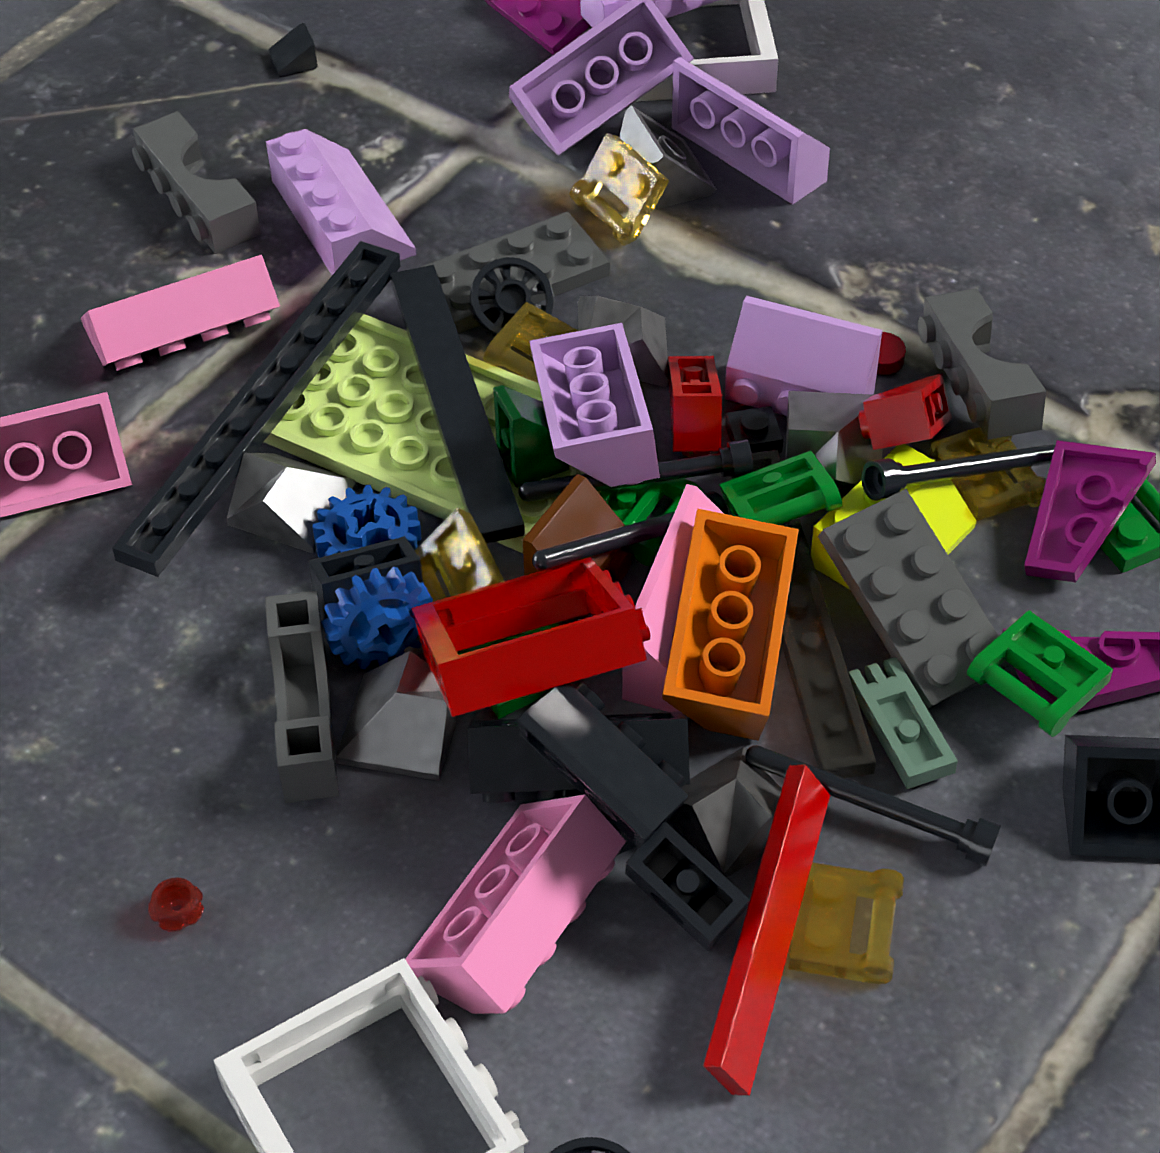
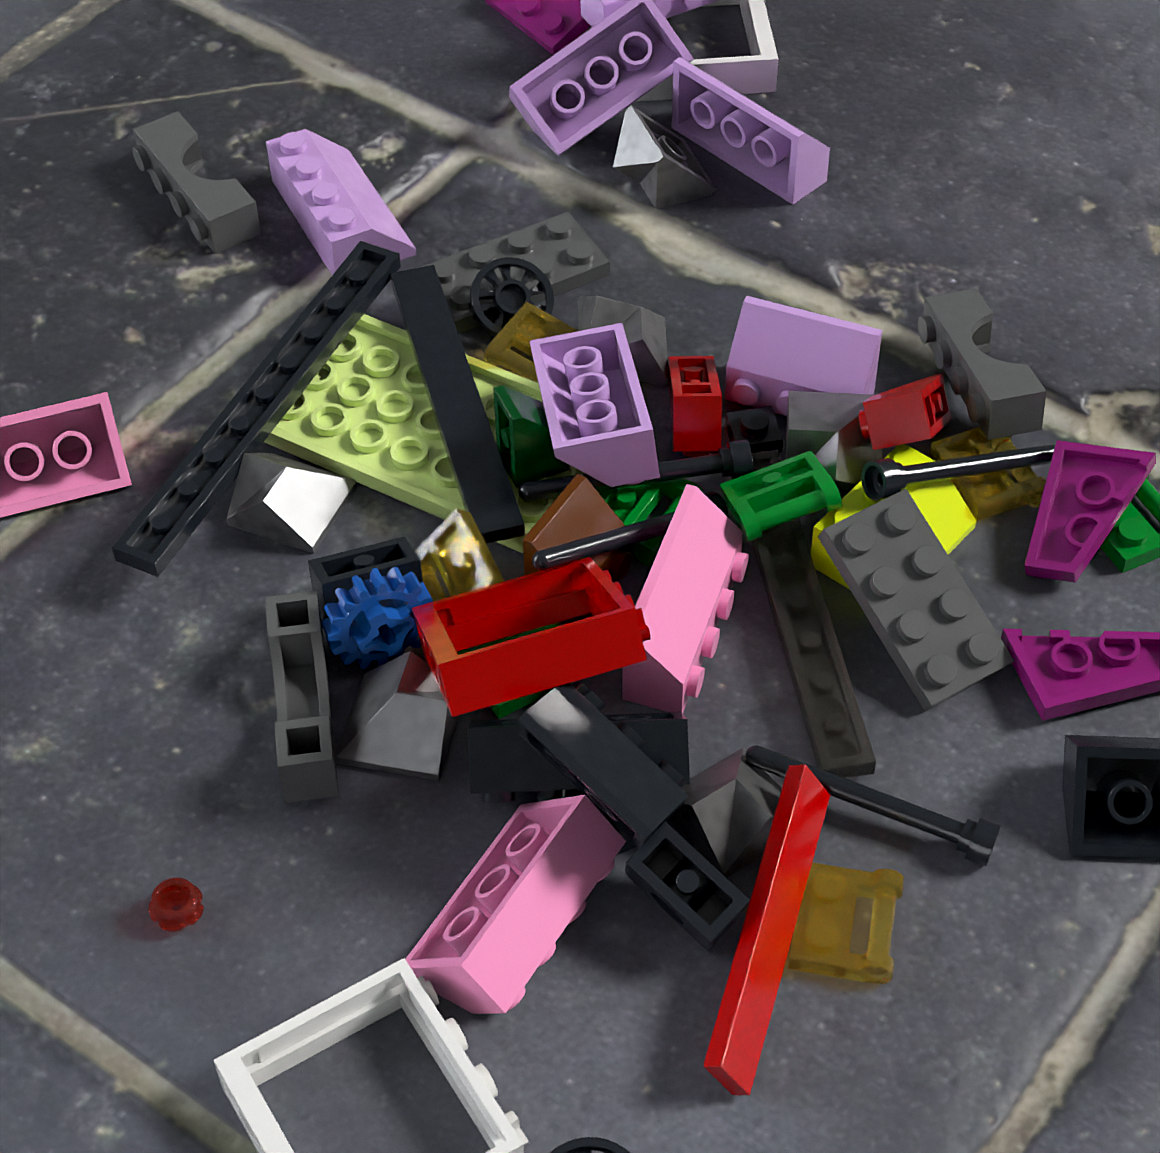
bright pink slope [81,255,280,371] -> none
black slope [268,23,318,77] -> none
blue gear [313,485,421,558] -> none
clear yellow plate [569,133,669,246] -> none
orange slope [662,508,799,741] -> none
sand green hinge [846,657,958,789] -> none
dark red tile [877,332,906,375] -> none
green plate [967,610,1113,737] -> none

